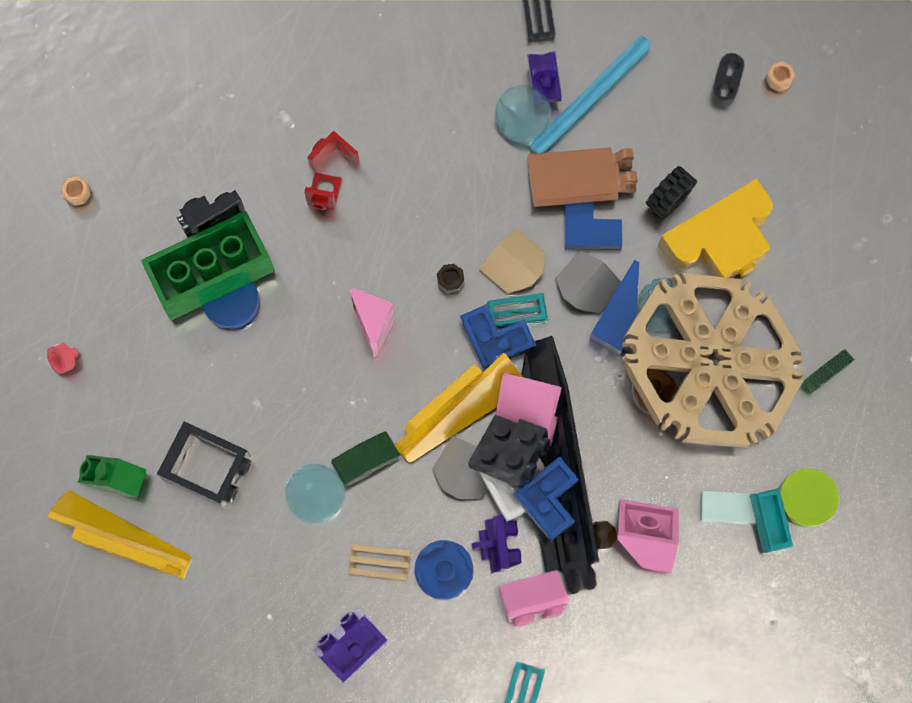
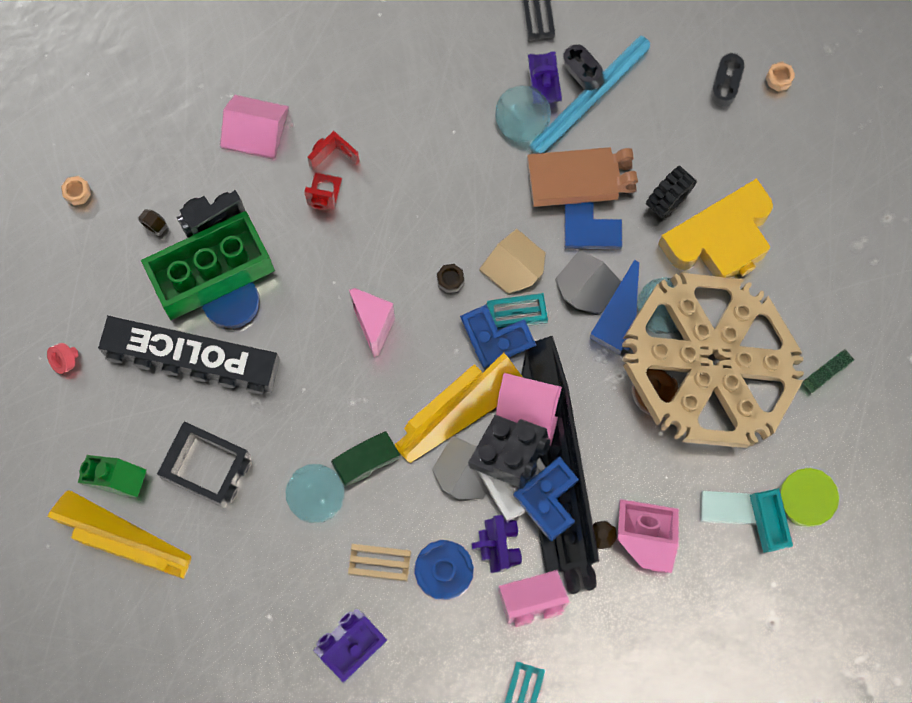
none -> black brick [98,315,280,395]
none -> dark brown tile [138,209,167,236]
none -> bright pink slope [220,95,289,159]
none -> black beam [563,45,605,90]

